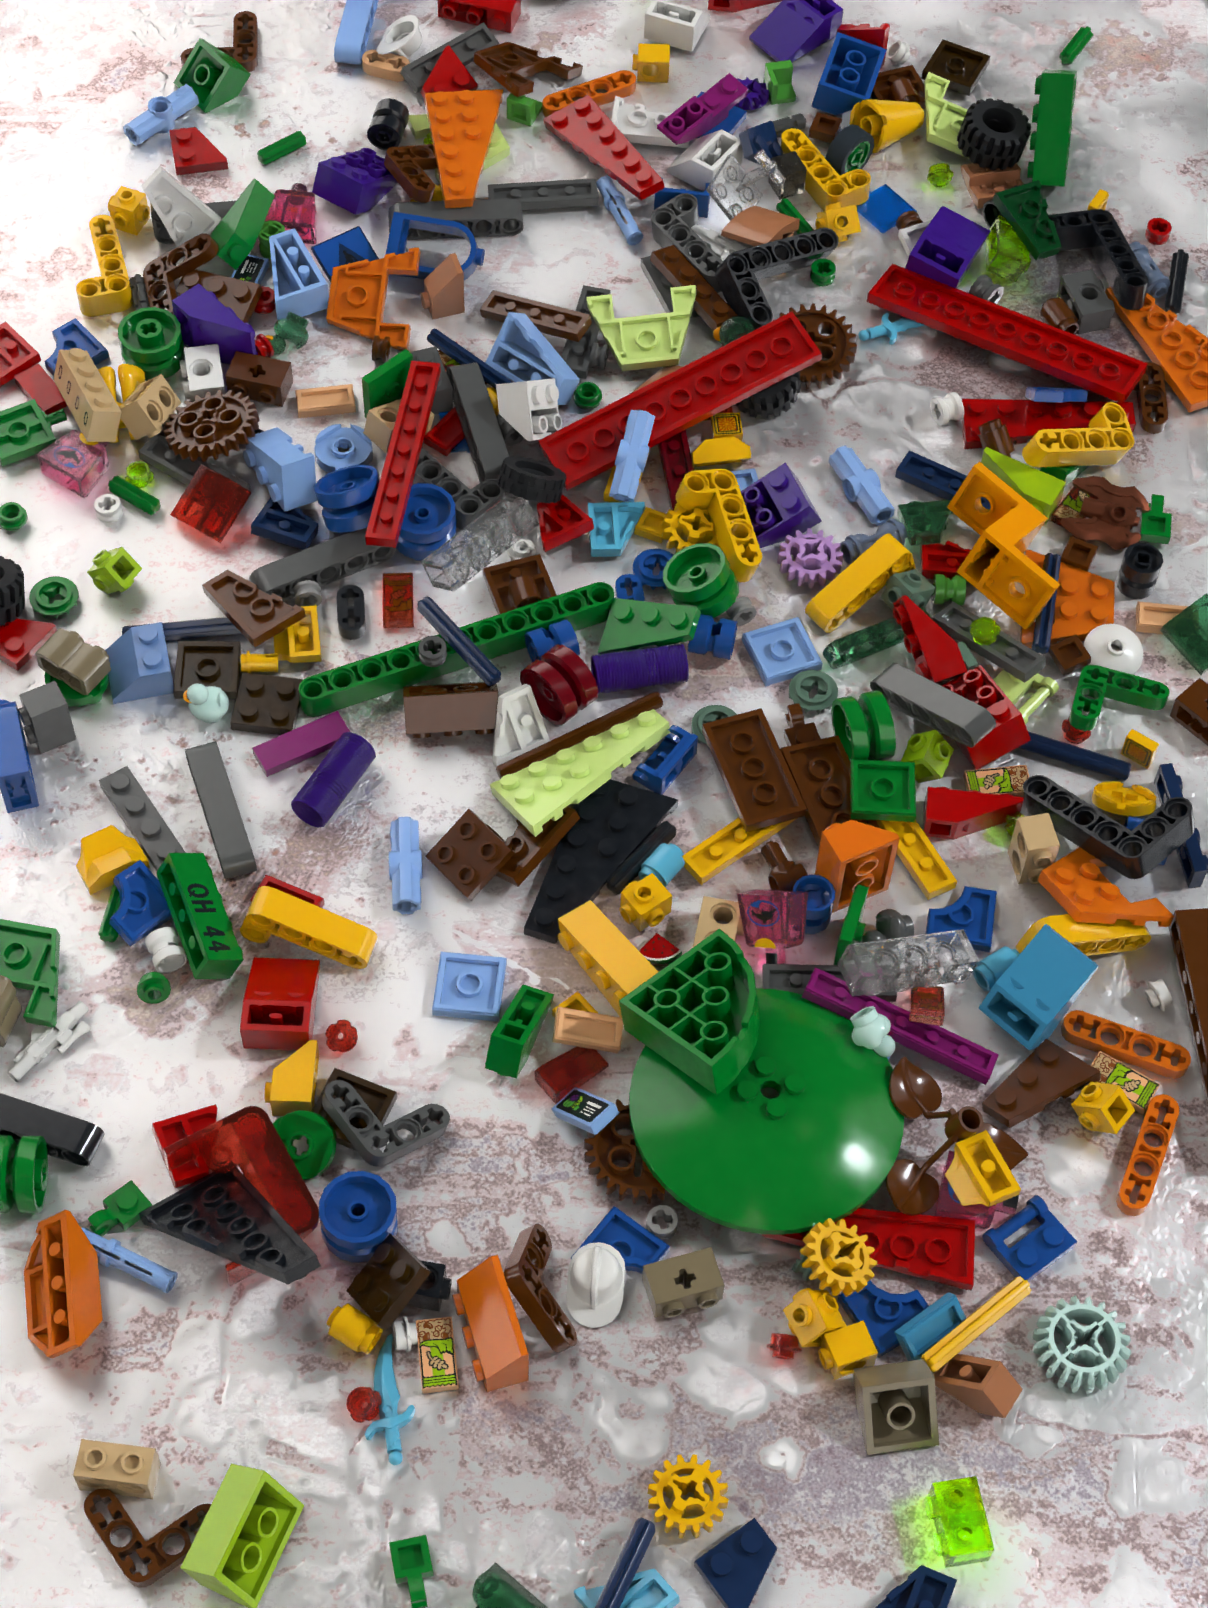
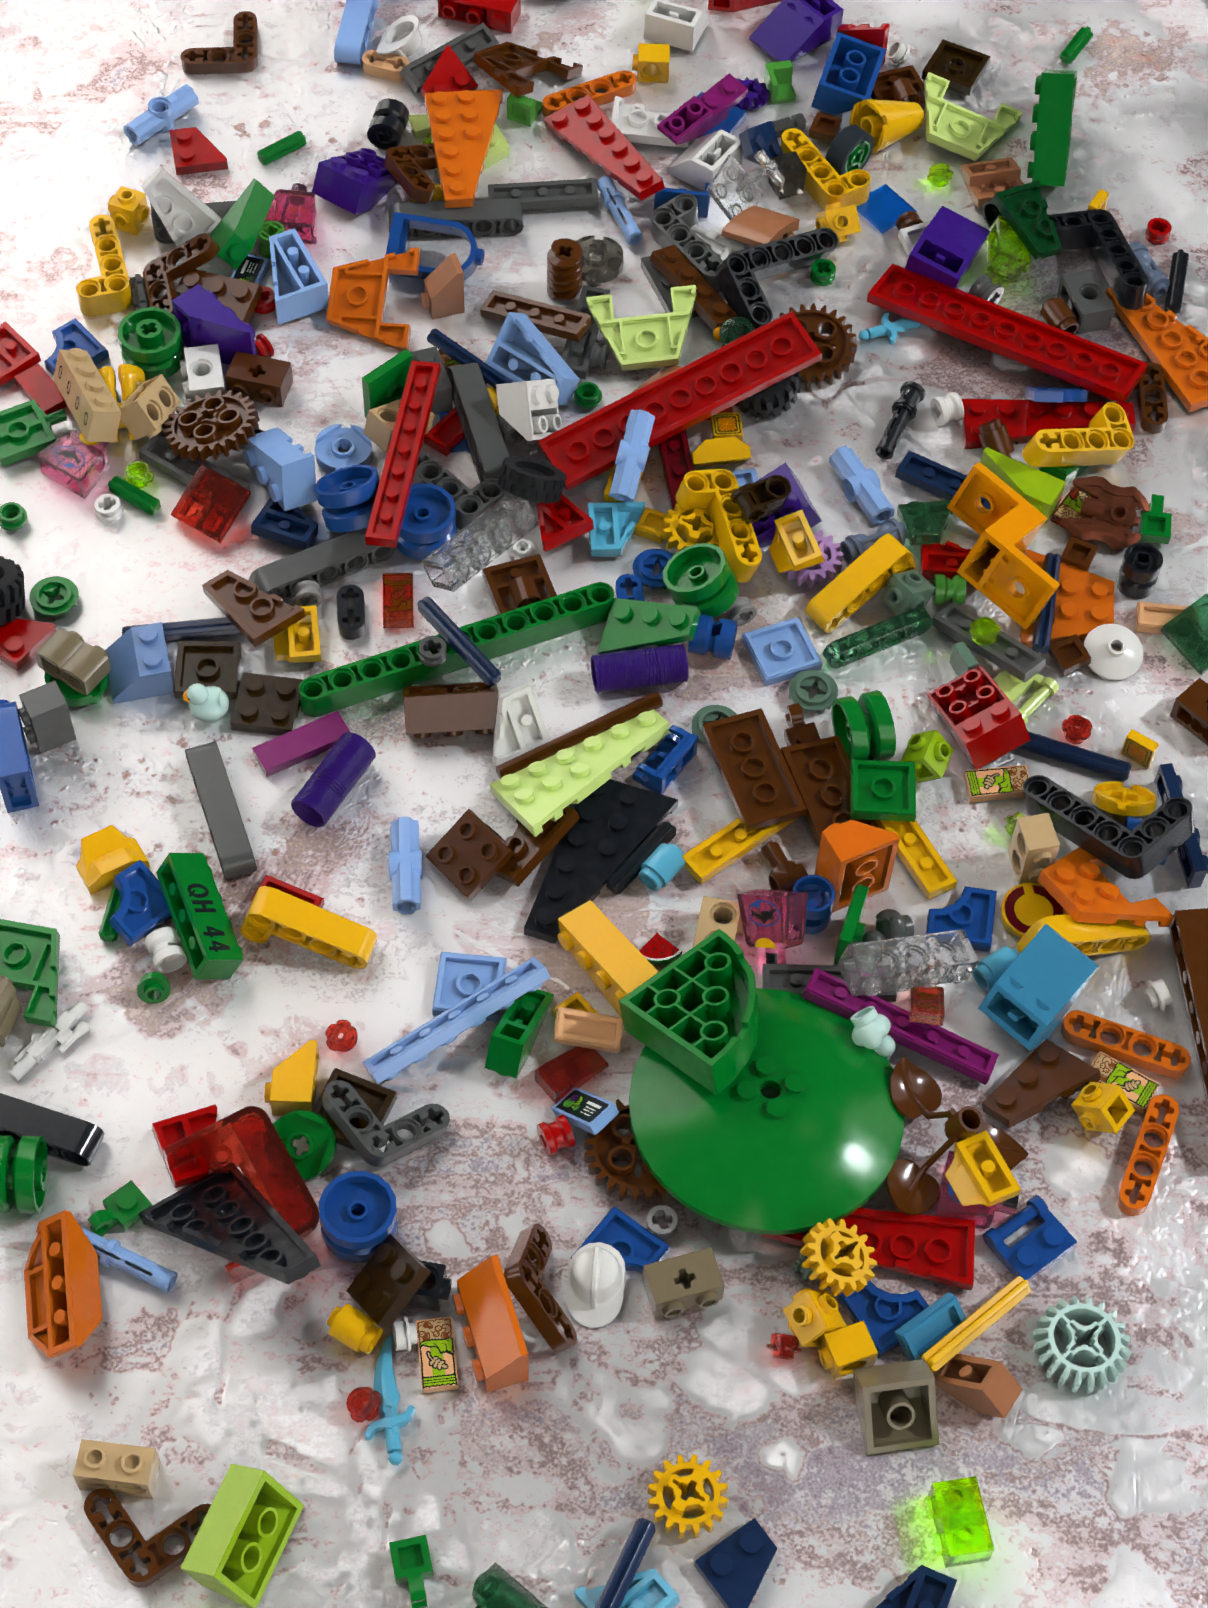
lime brick [87,547,142,594] -> none
dark grey plate [99,766,186,871] -> none
green slope [173,38,251,113] -> none
red slope [240,957,320,1051] -> none
yellow pin [241,651,278,673] -> none
clear green animal [265,312,309,355] -> none
light nougat tile [295,384,356,418] -> none
blue piece [311,226,379,282] -> none
reddish brown bush [372,335,390,362] -> none
dark red wheel [520,644,598,726] -> none
blue wheel [525,619,580,662] -> none
yellow brick [619,873,672,932] -> none
green axle [776,198,814,234] -> none
beam [870,663,996,748] -> none
red slope [893,595,968,684] -> none
red slope [922,787,1024,839] -> none
black tyre [957,98,1031,170] -> none
green beam [1069,665,1170,731] -> none
none -> light blue plate [362,957,551,1084]
none -> red wheel [537,1114,576,1157]
none -> reddish brown piece [547,238,582,301]
none -> clear smoke plate [576,235,624,287]
none -> dark brown piece [730,475,792,524]
none -> yellow slope [768,509,824,573]
none -> black pin [875,381,926,459]
none -> yellow tile [1000,883,1066,940]

